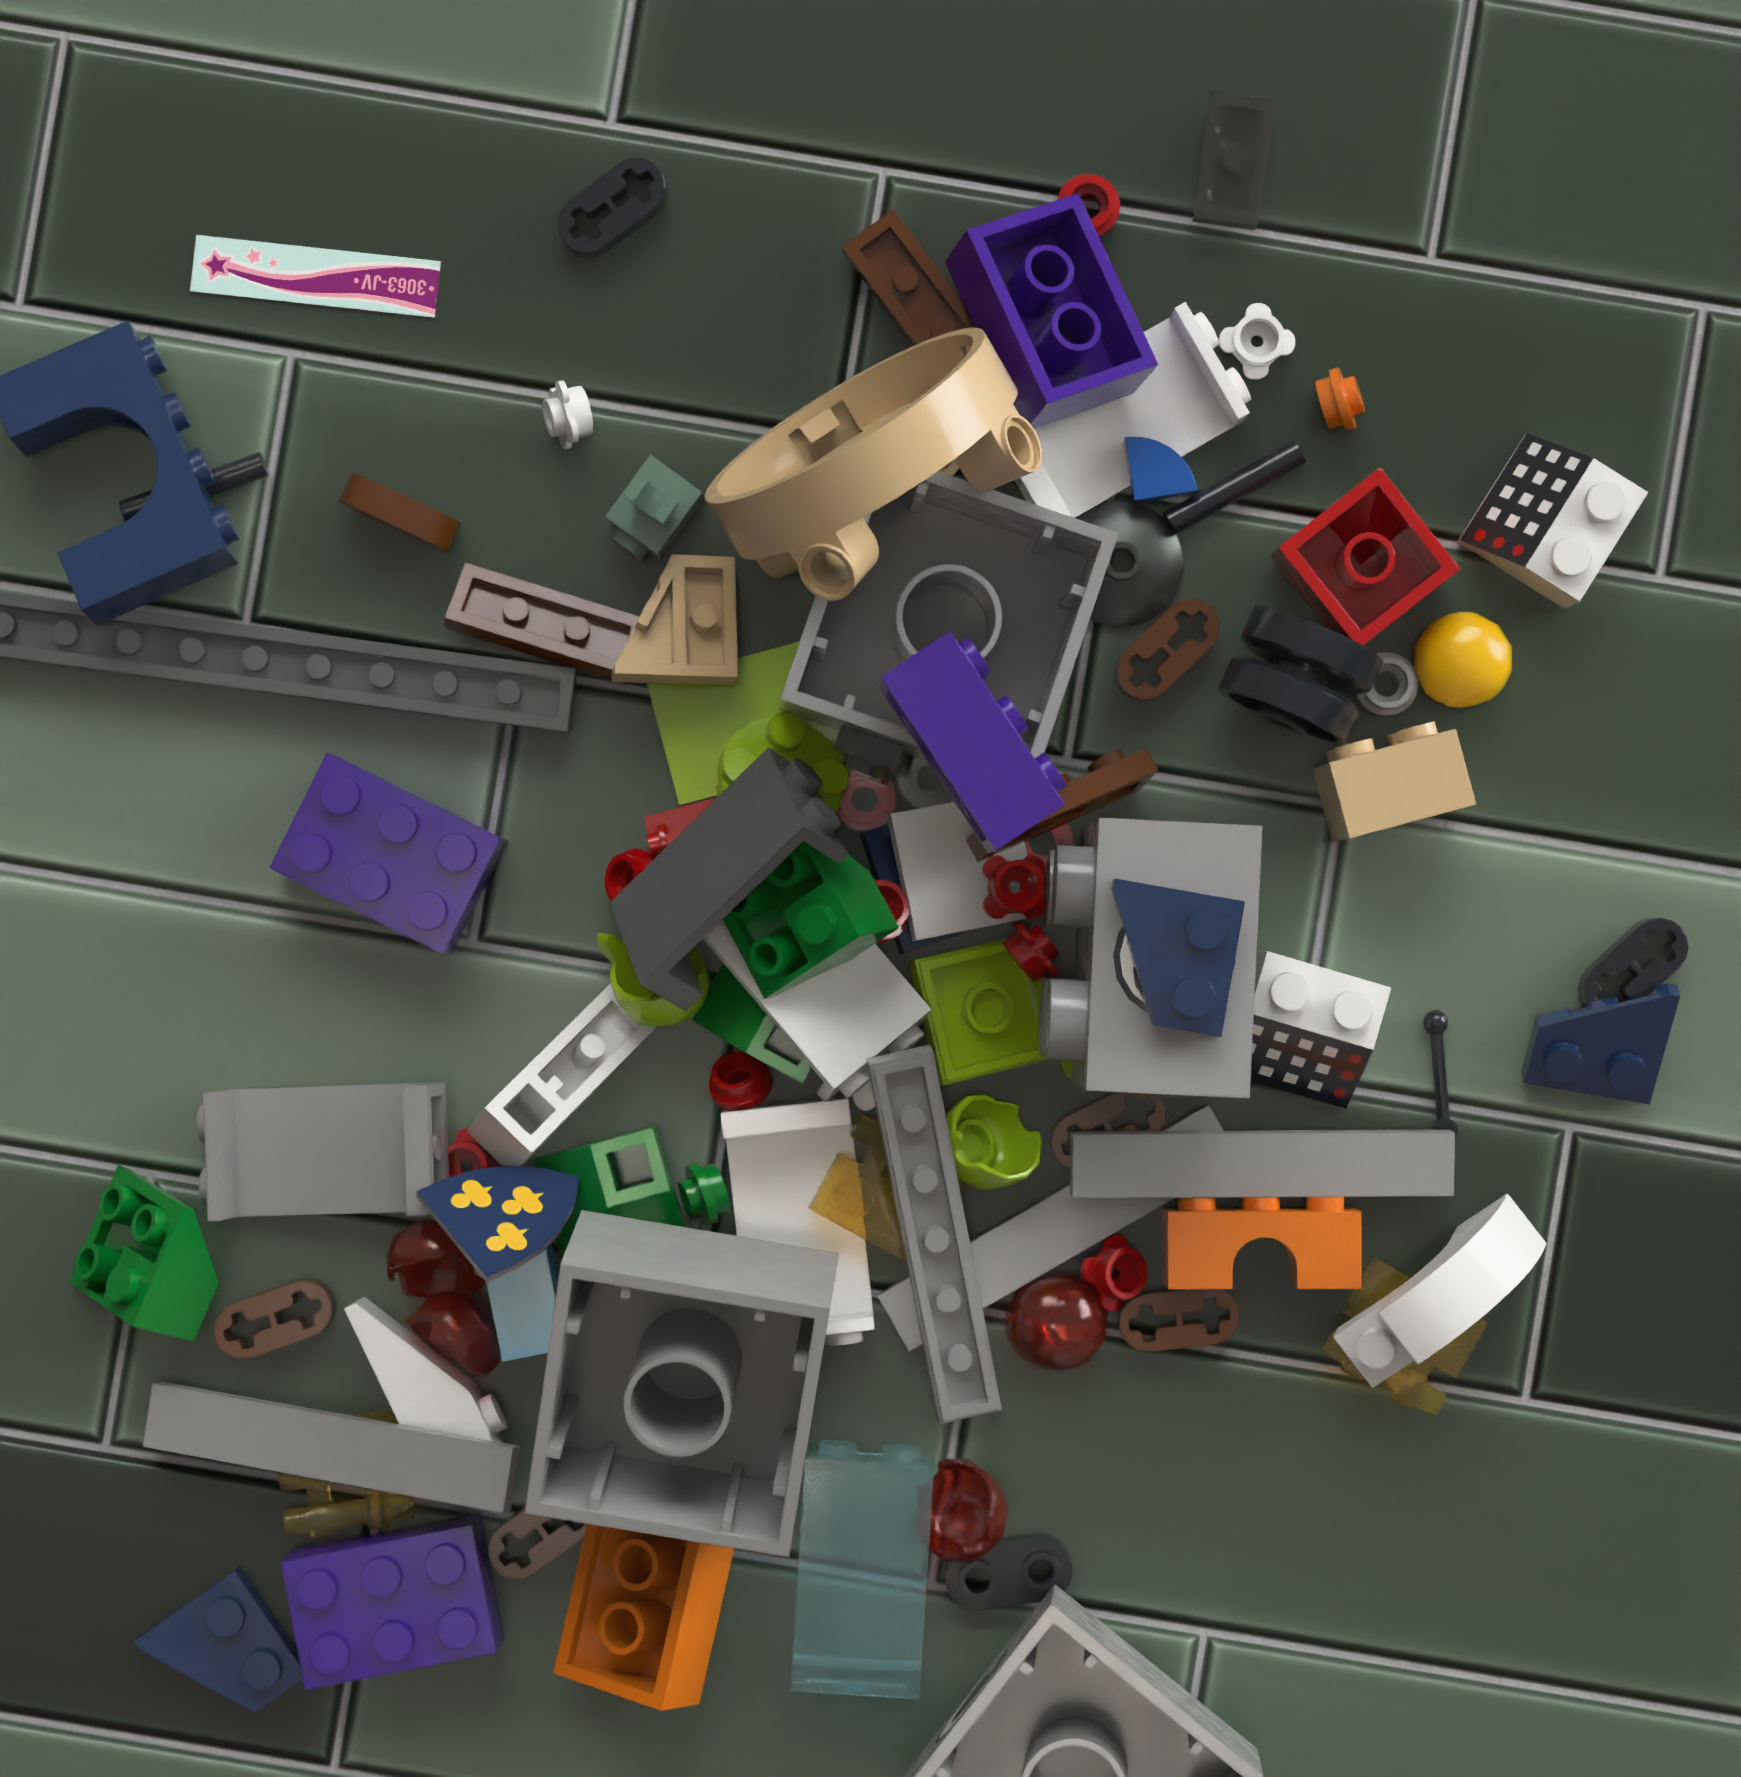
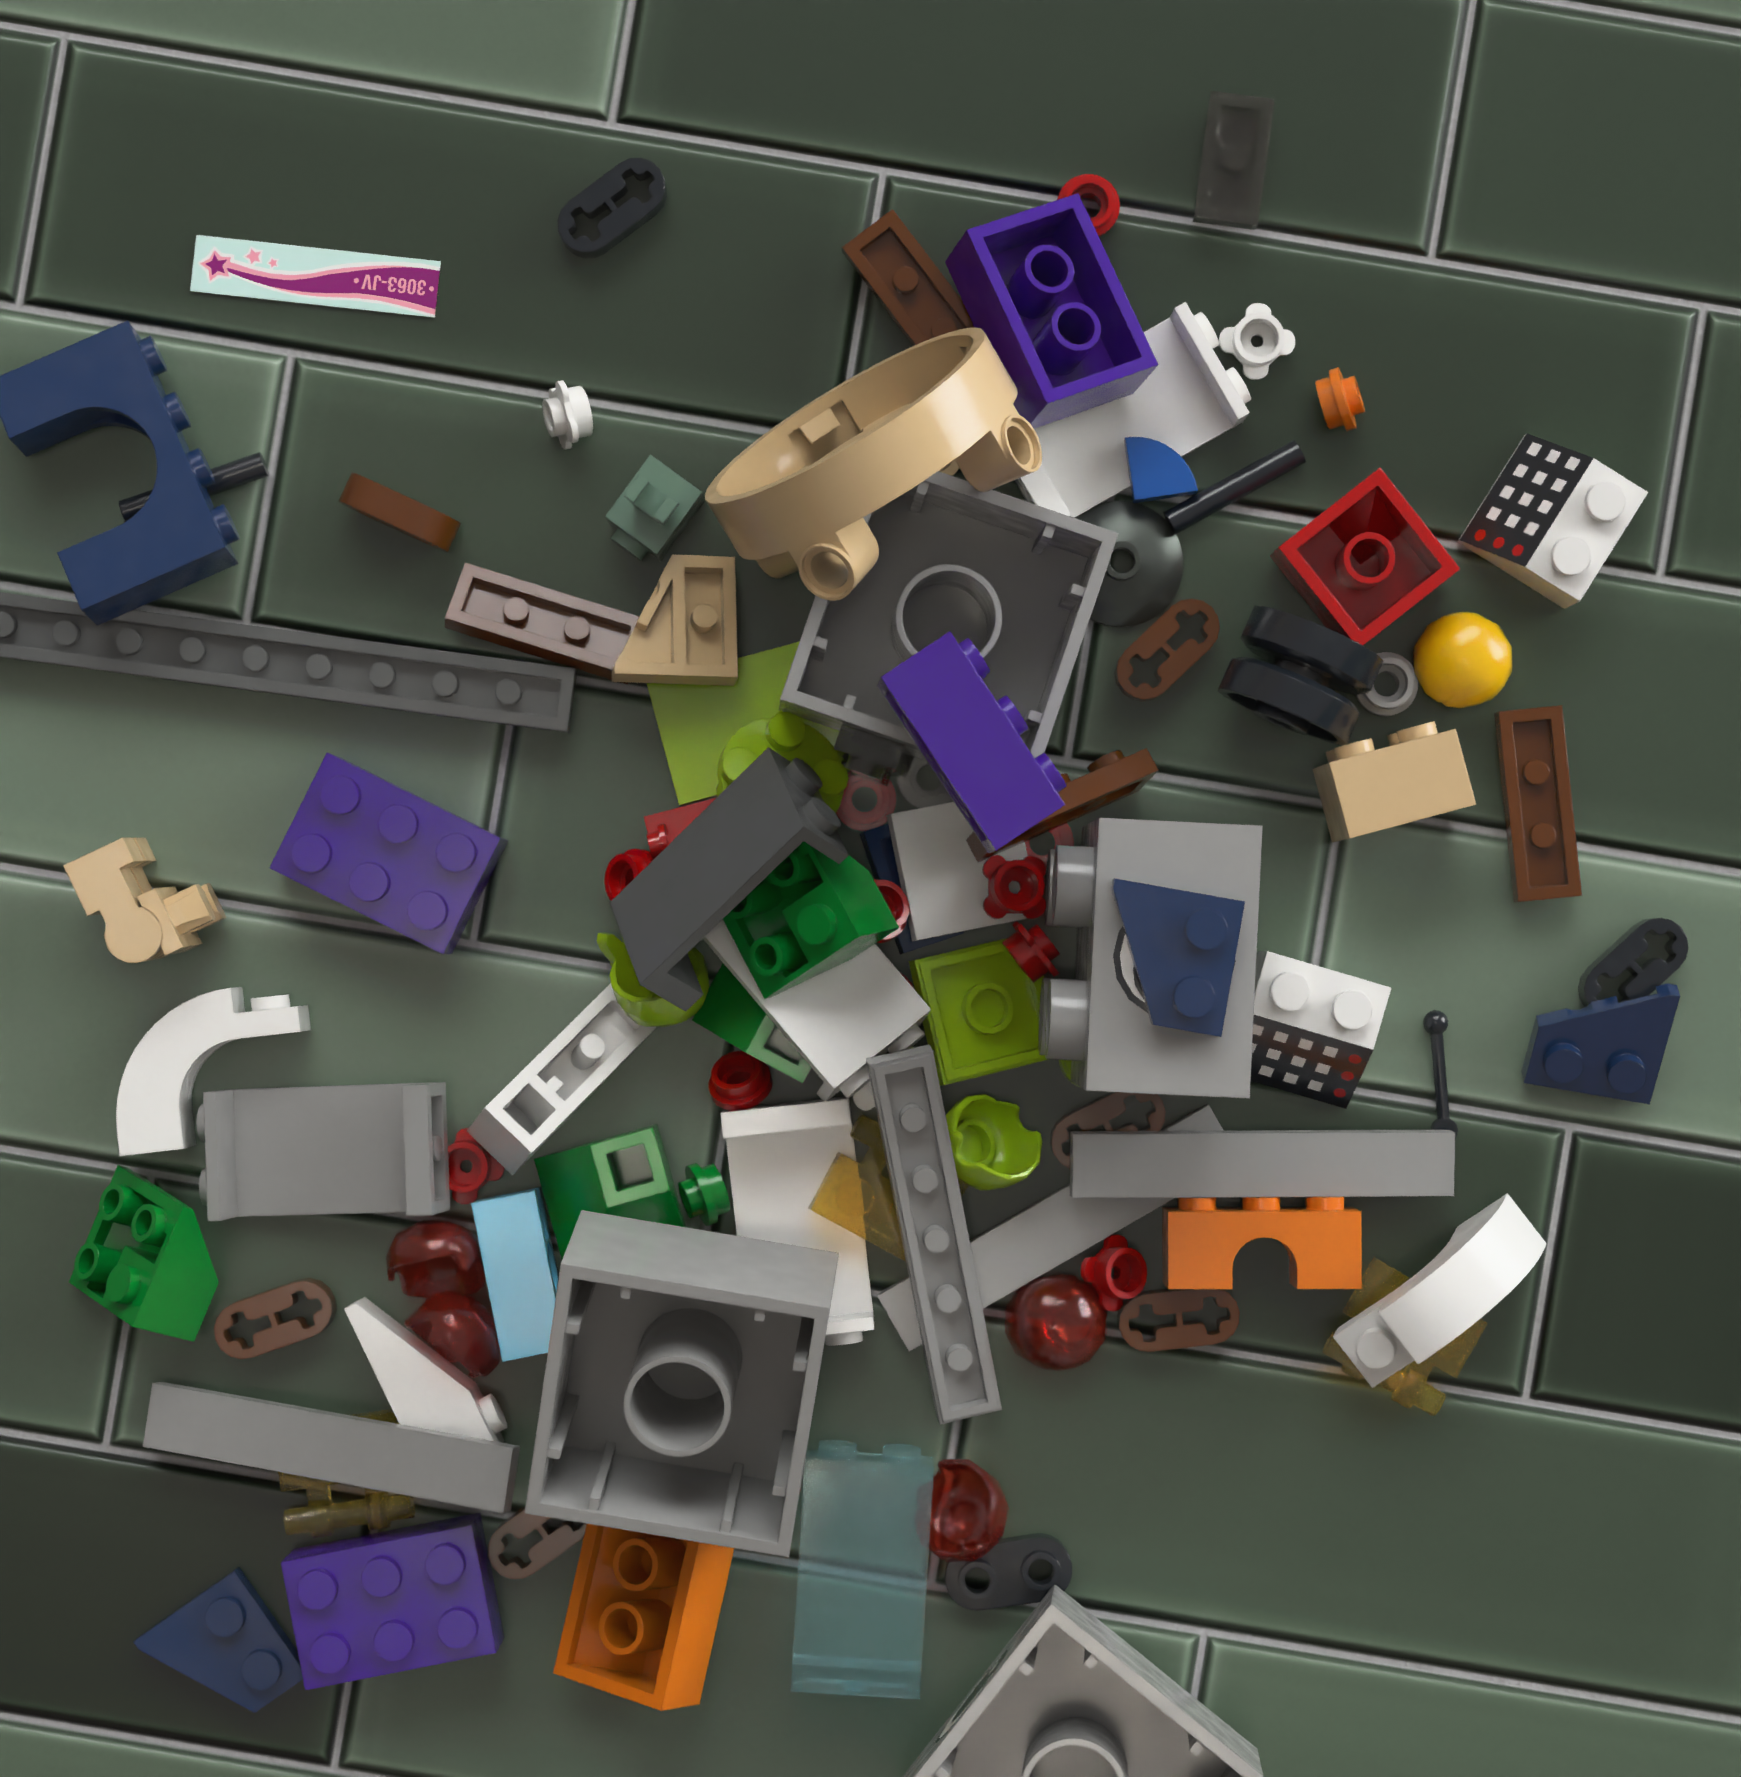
dark blue shield [416,1166,580,1283] -> none
none -> tan hips [63,838,226,963]
none -> white arch [116,987,311,1156]
none -> reddish brown plate [1494,705,1582,902]

